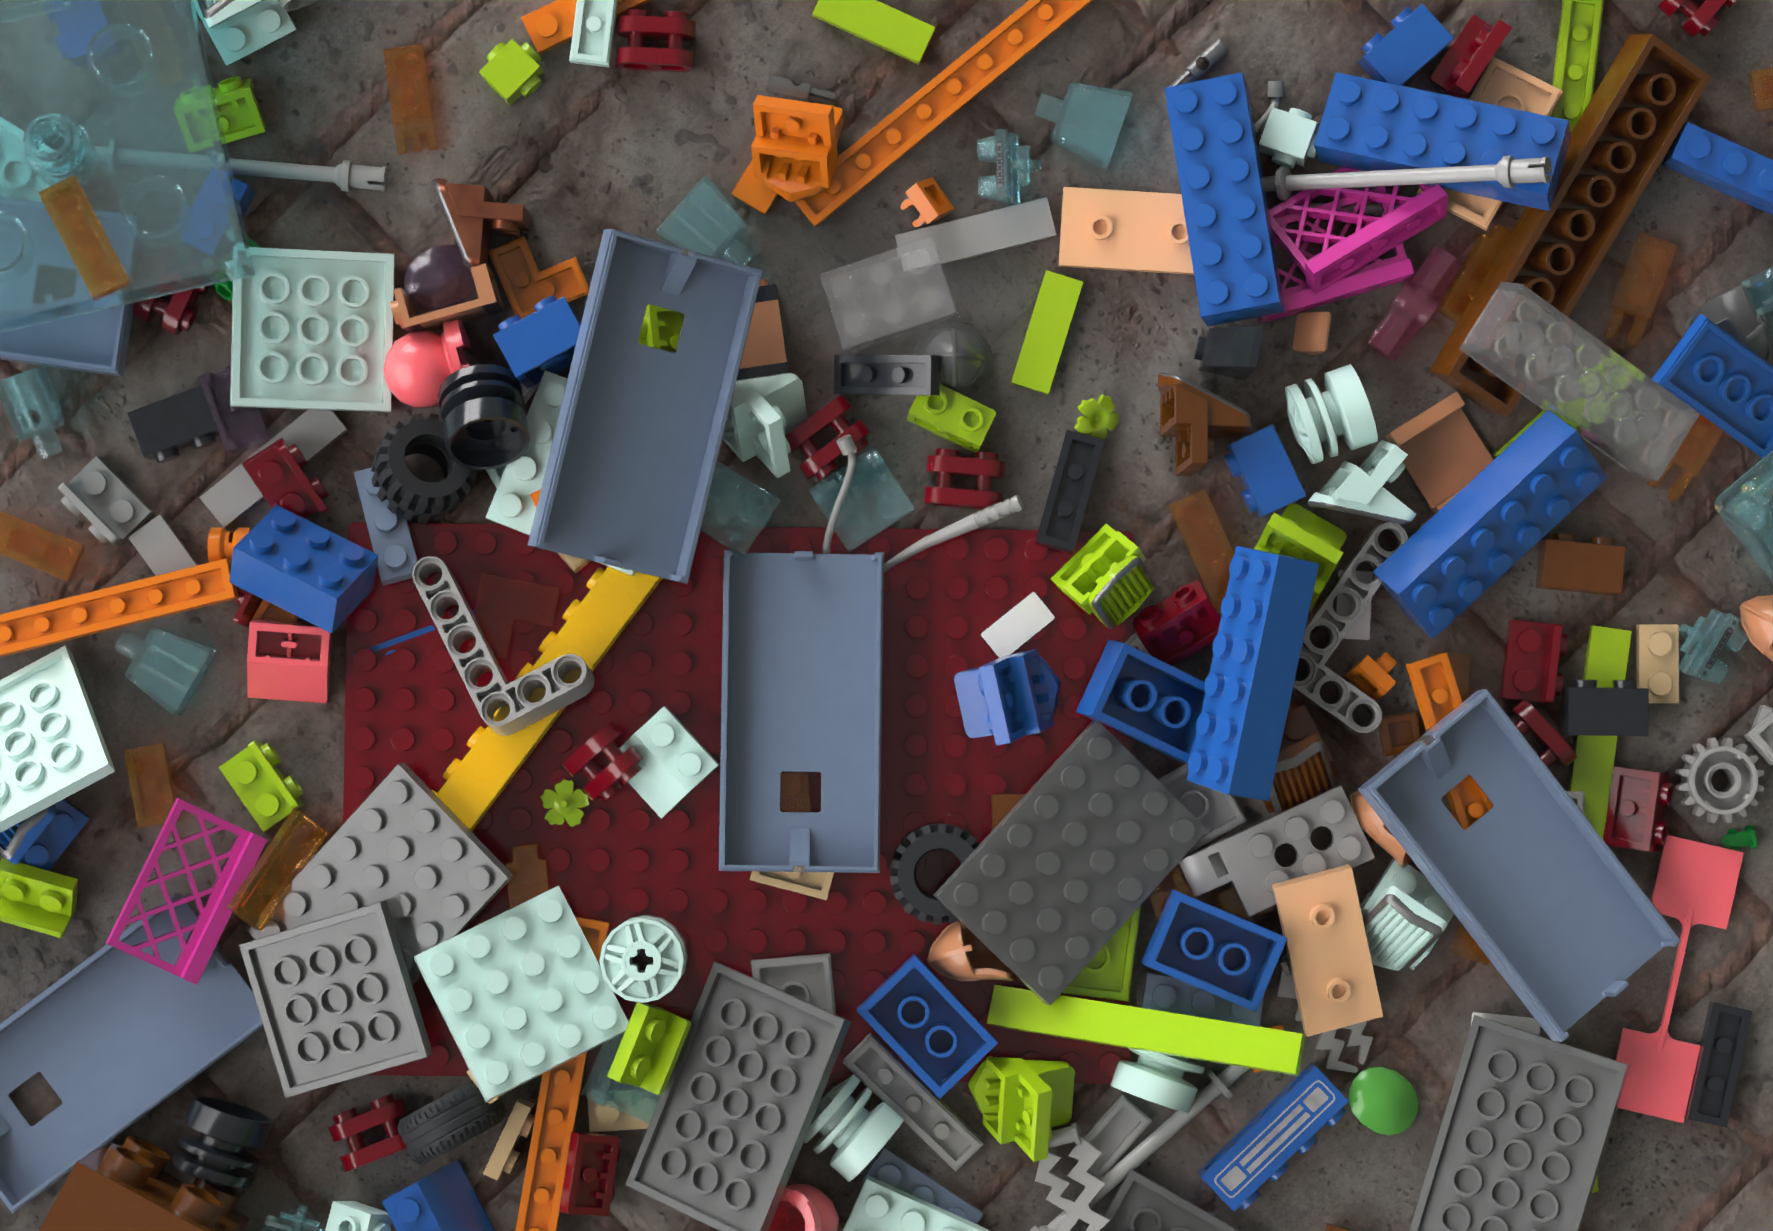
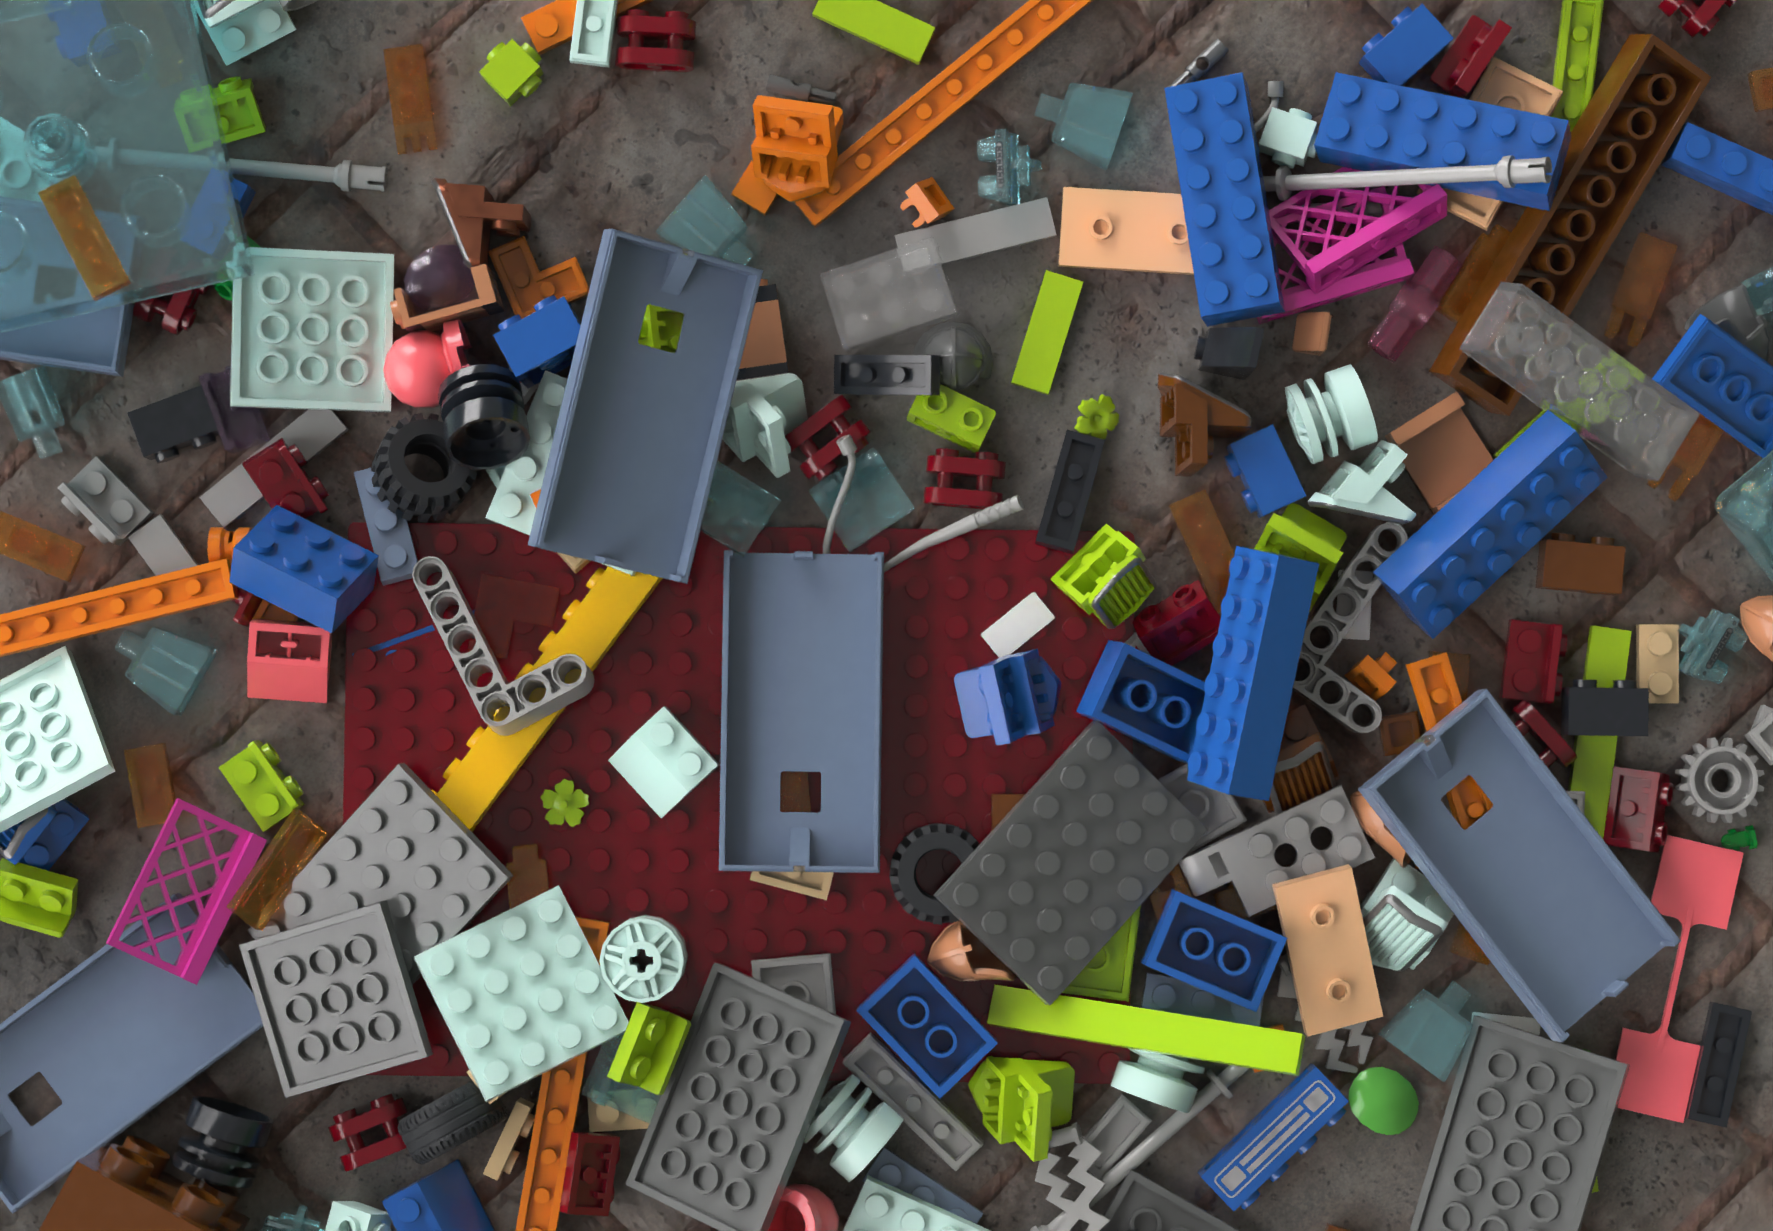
dark red brick [562,721,643,802] -> none
none -> clear light blue torso [1378,981,1473,1082]

